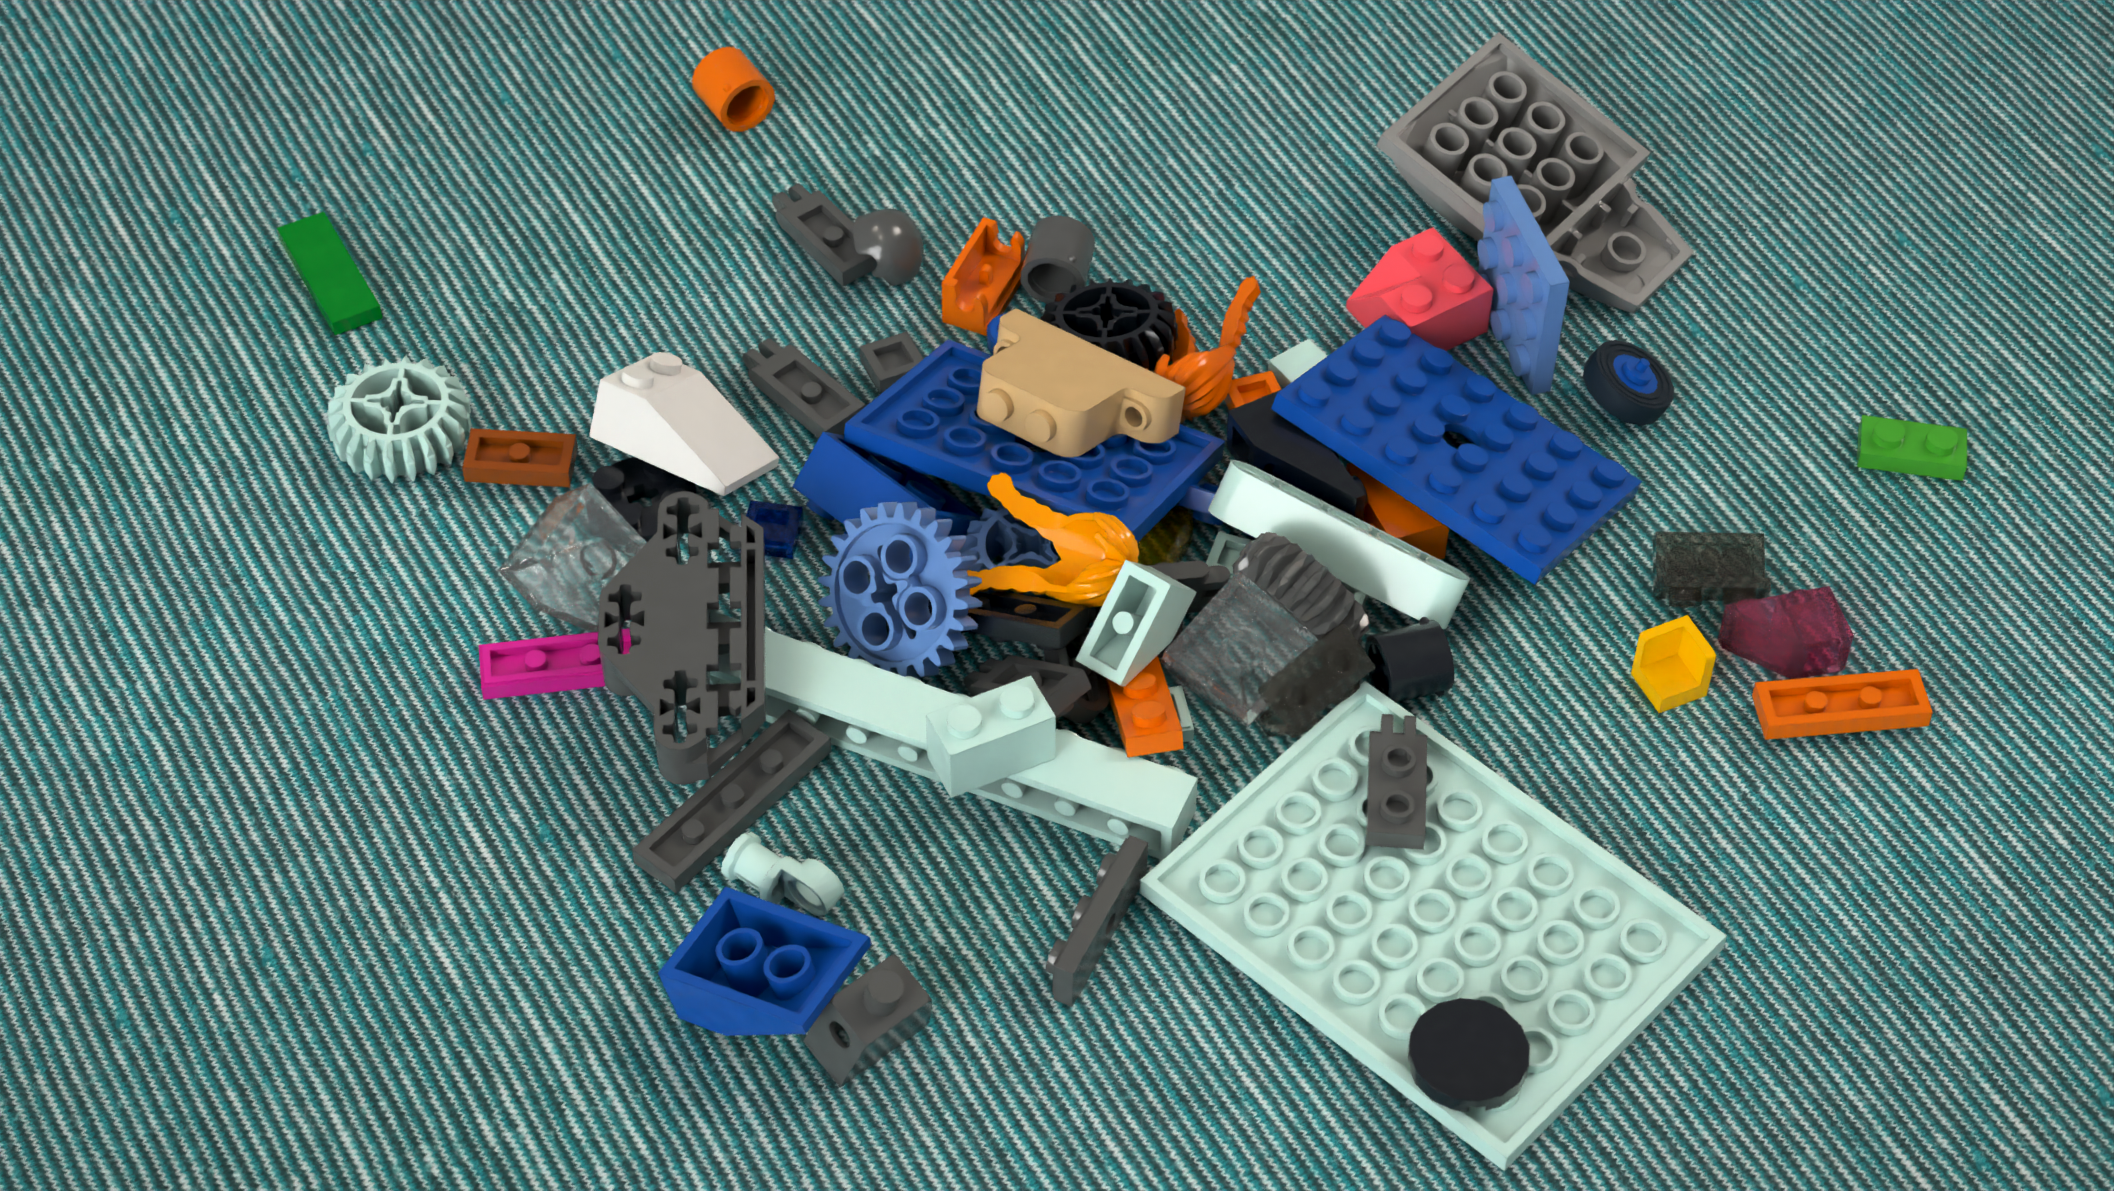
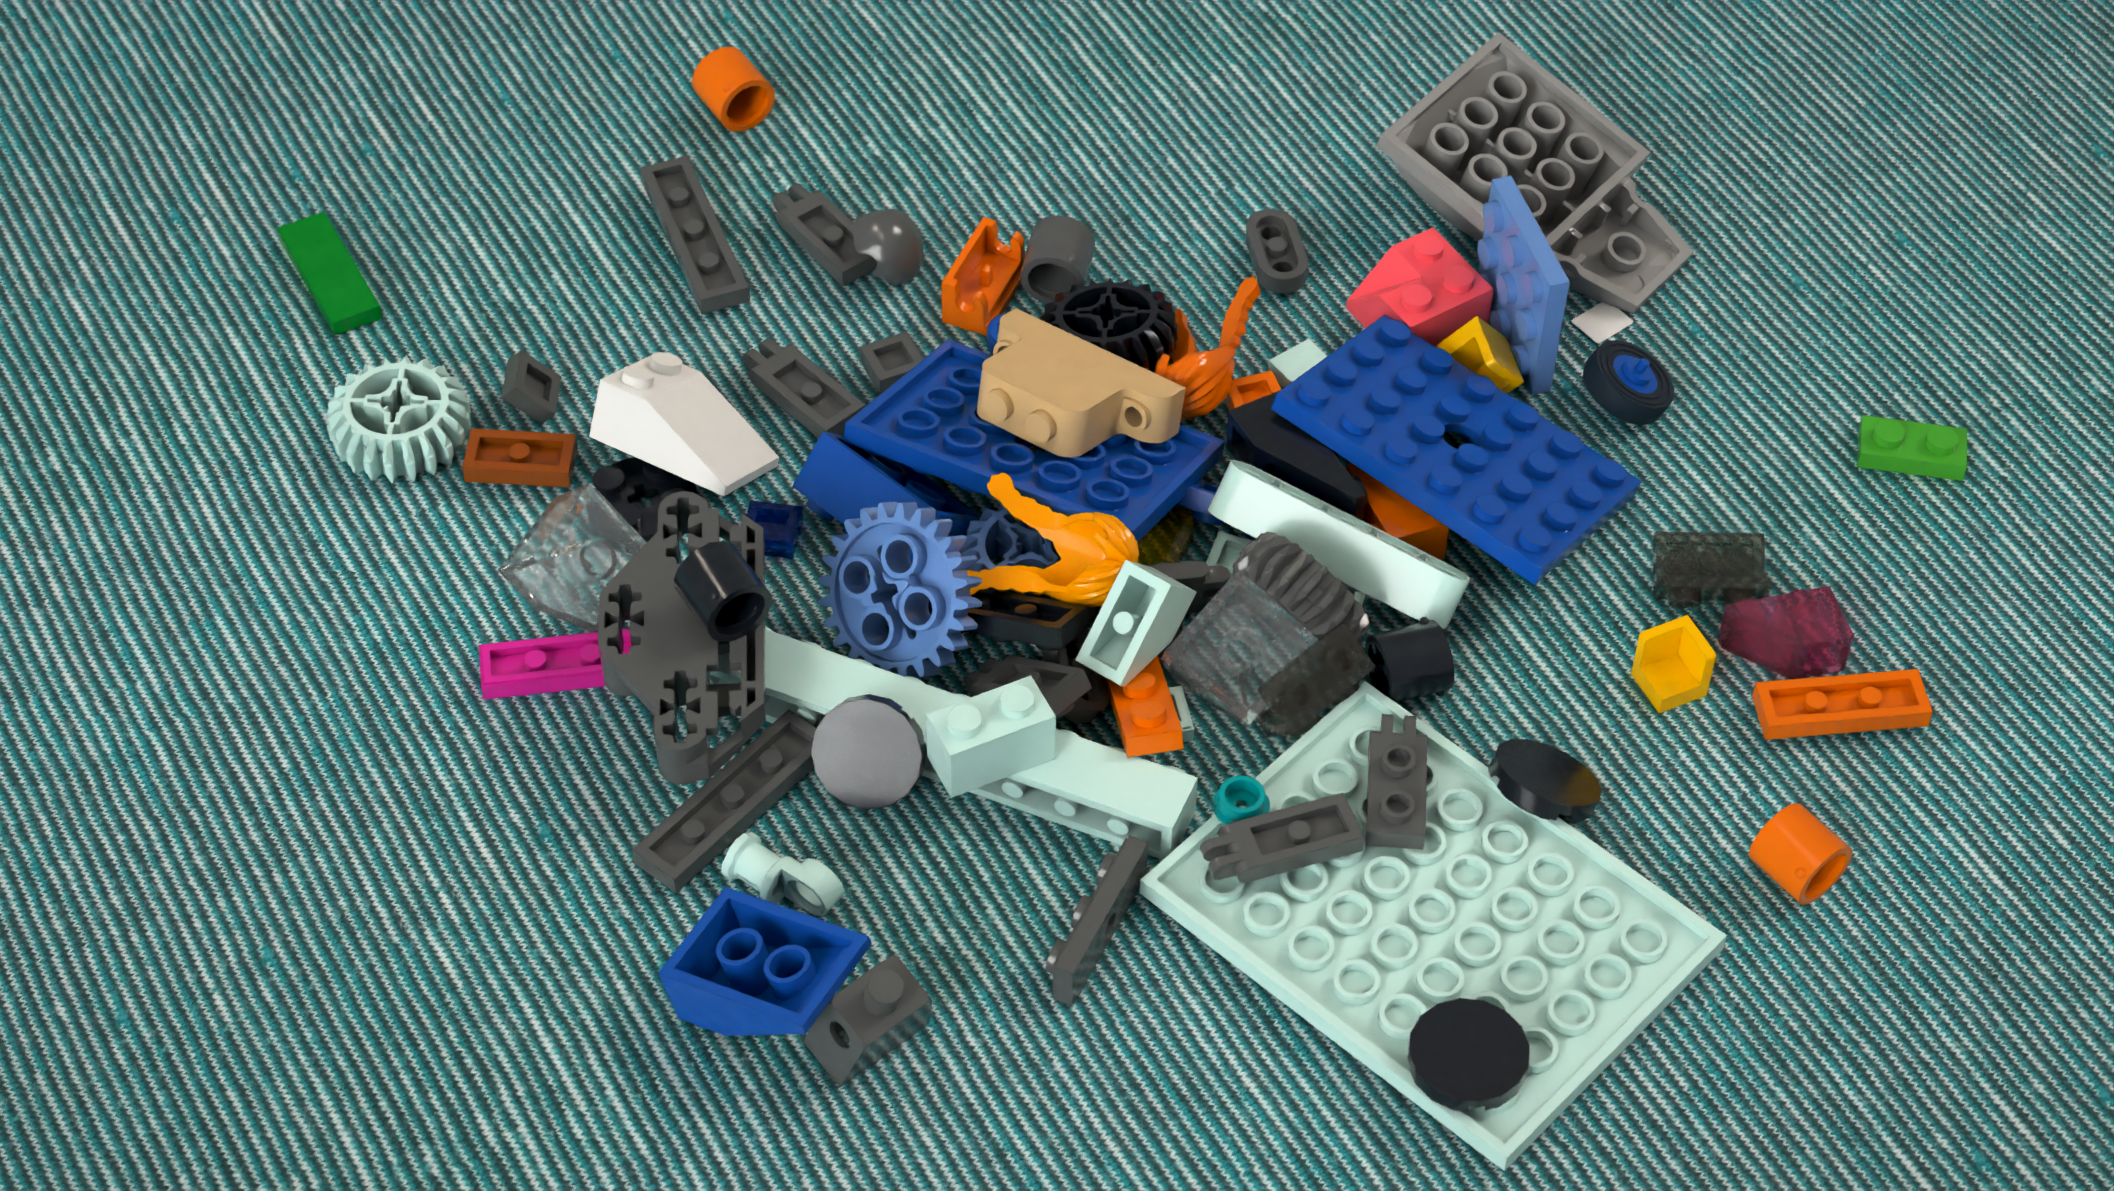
none -> dark grey plate [501,350,561,424]
none -> dark grey plate [640,156,750,314]
none -> black piece [674,541,772,642]
none -> tile [811,694,927,810]
none -> dark grey hinge [1200,793,1365,883]
none -> teal plate [1213,775,1270,825]
none -> dark grey plate [1245,209,1308,294]
none -> yellow panel [1437,316,1524,394]
none -> black tile [1488,739,1602,823]
none -> white sticker [1572,302,1633,343]
none -> orange piece [1748,803,1853,905]

